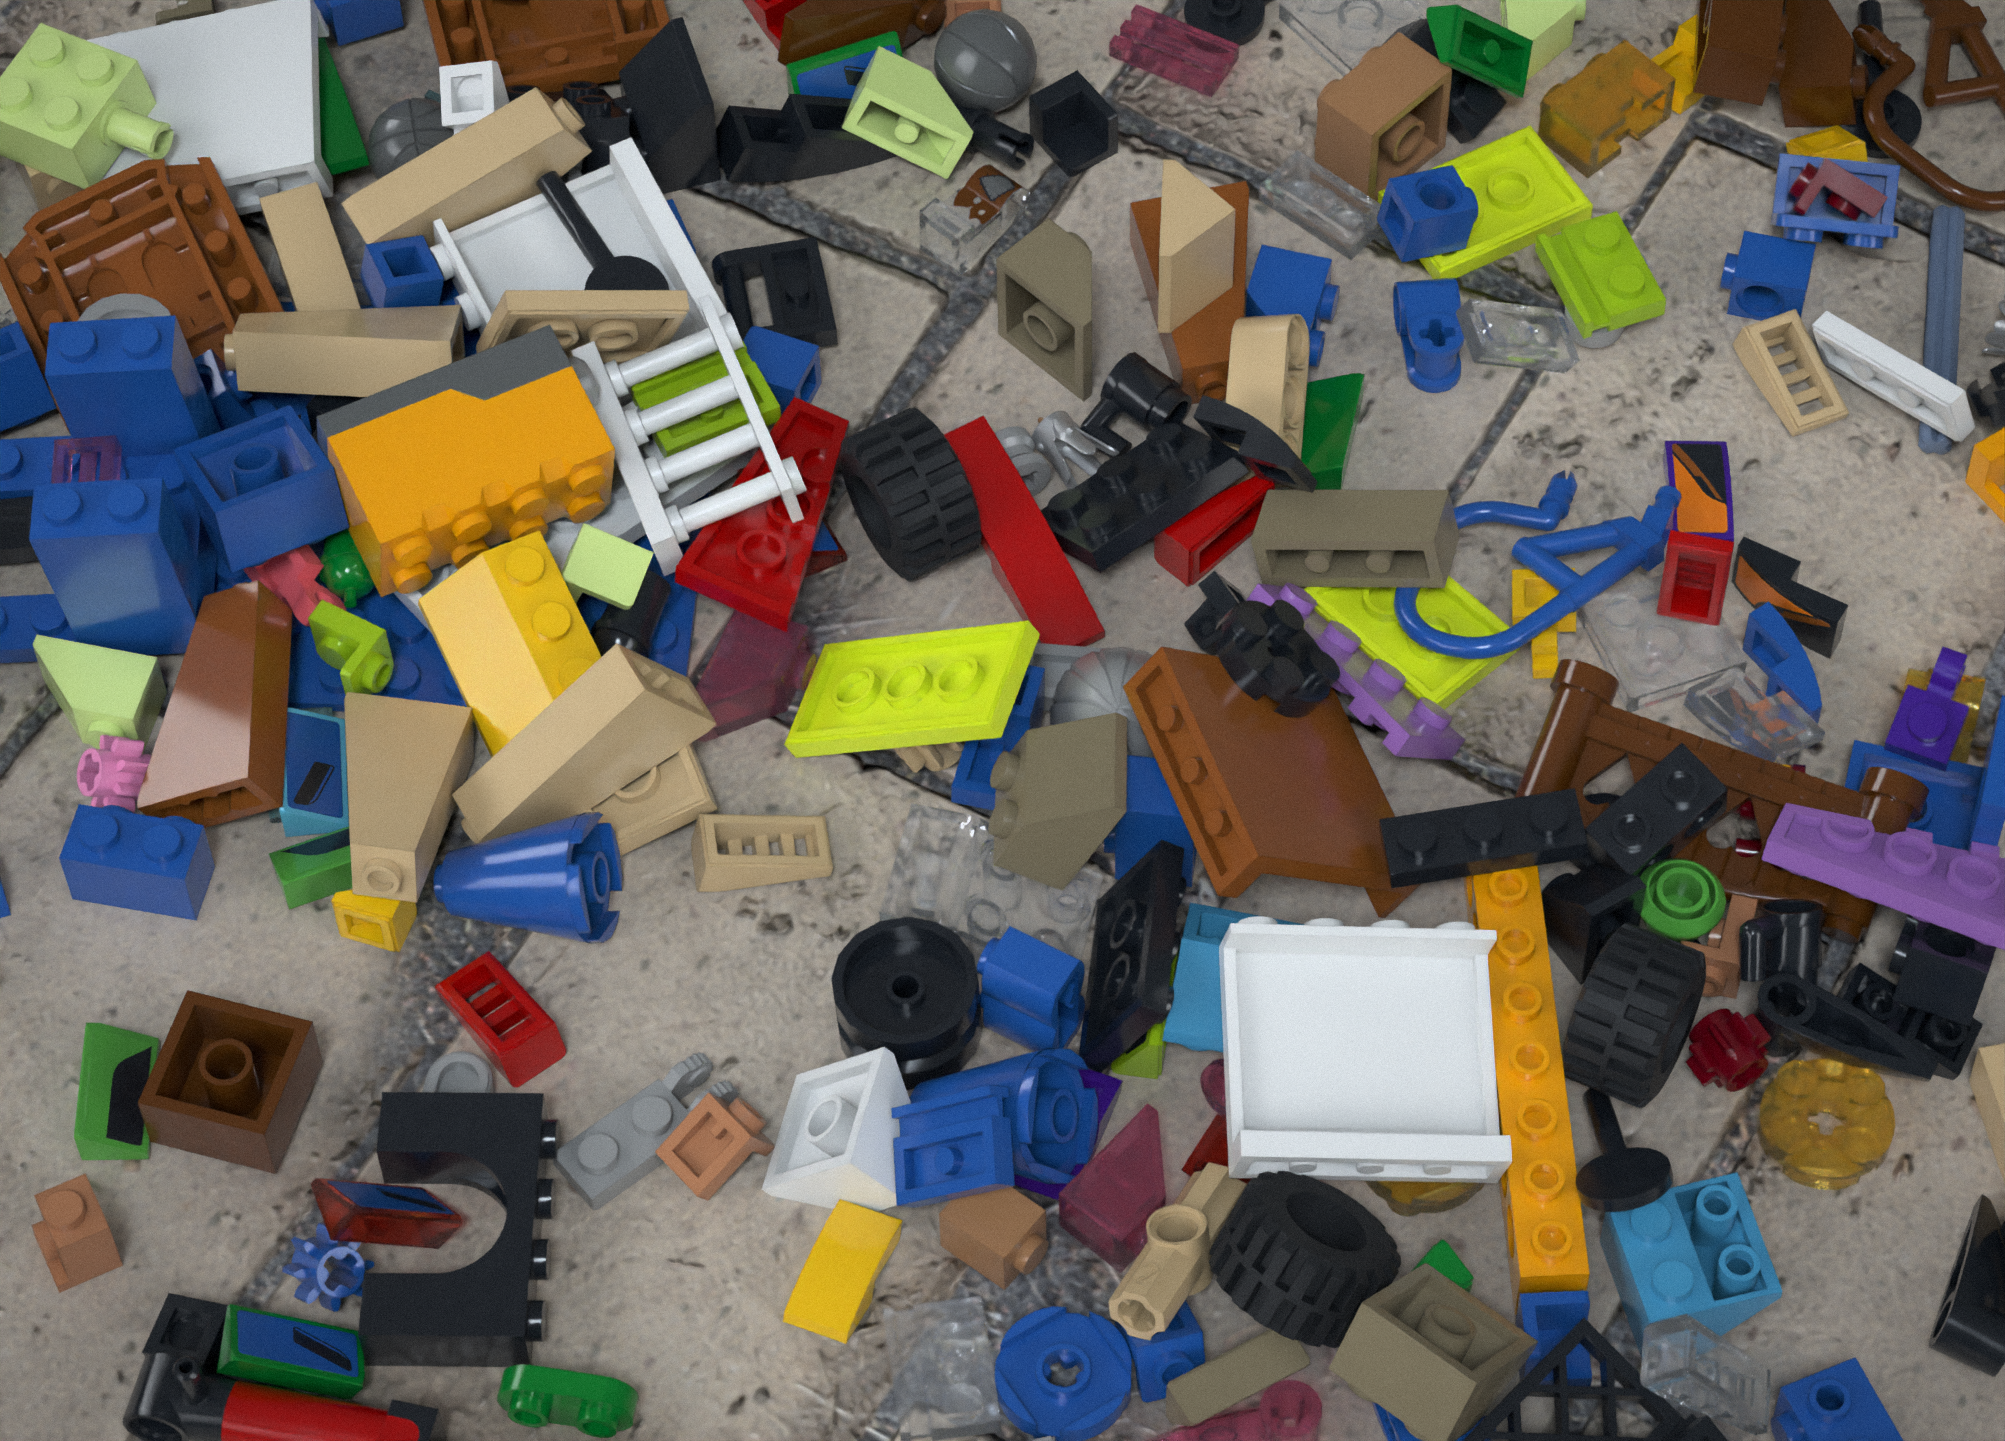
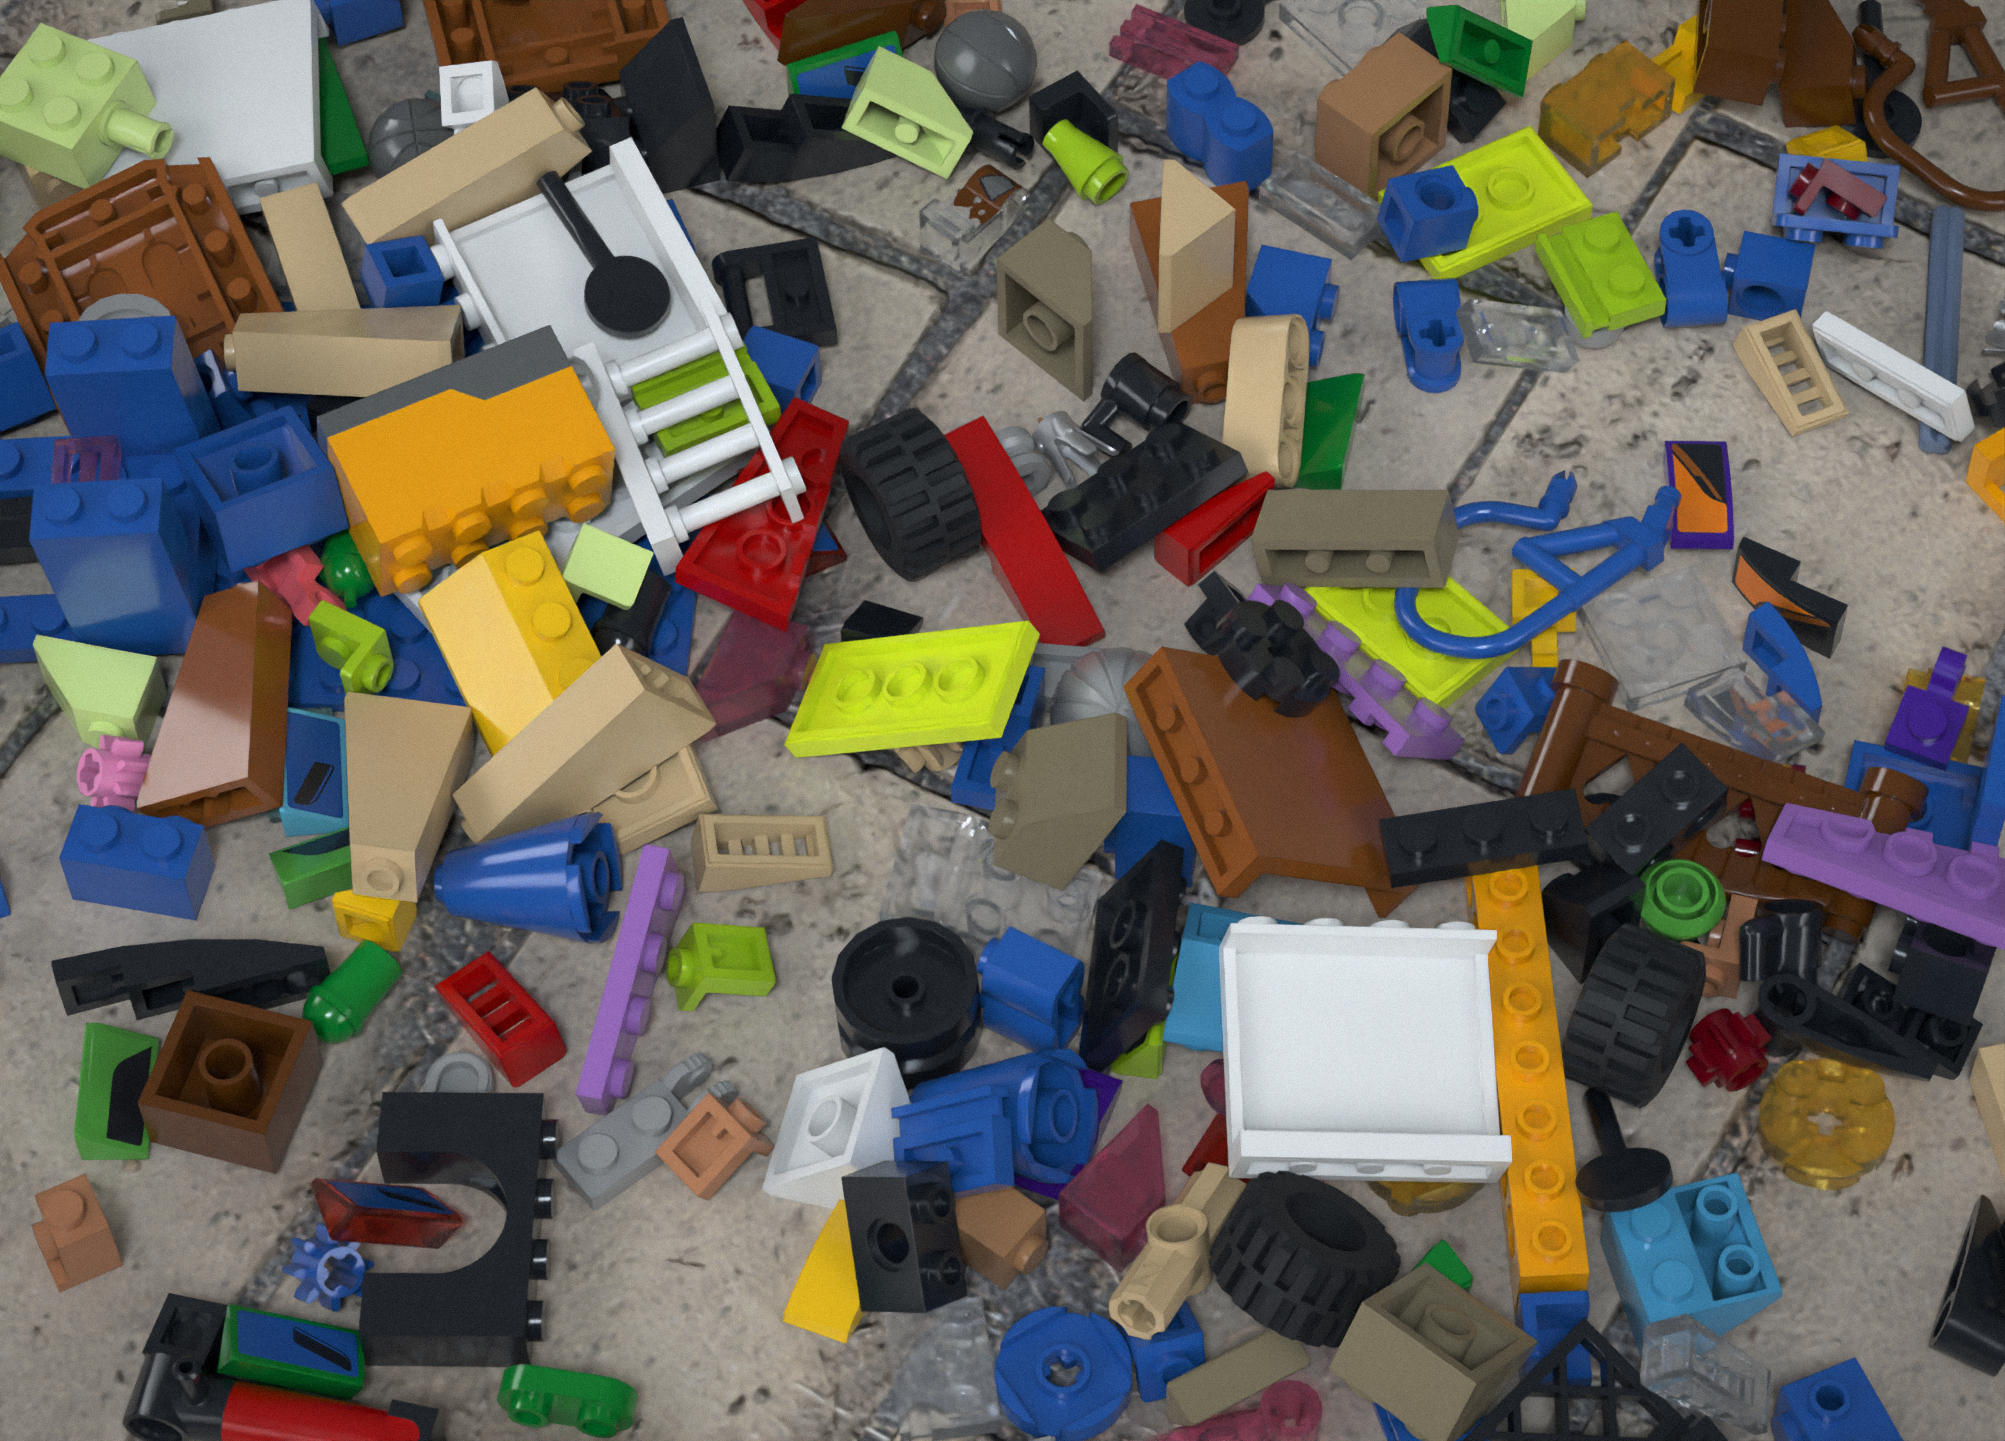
tan tile [476,290,690,365] -> none
black slope [1193,395,1318,493] -> none
red slope [1656,530,1734,626] -> none
none -> black slope [51,939,330,1021]
none -> green piece [302,940,403,1045]
none -> medium lavender wing [576,844,687,1116]
none -> lime bracket [666,922,776,1012]
none -> black slope [840,600,923,642]
none -> black brick [841,1161,968,1313]
none -> lime cone [1043,119,1129,205]
none -> blue brick [1166,61,1274,192]
none -> blue bracket [1475,667,1557,754]
none -> blue piece [1653,210,1728,328]

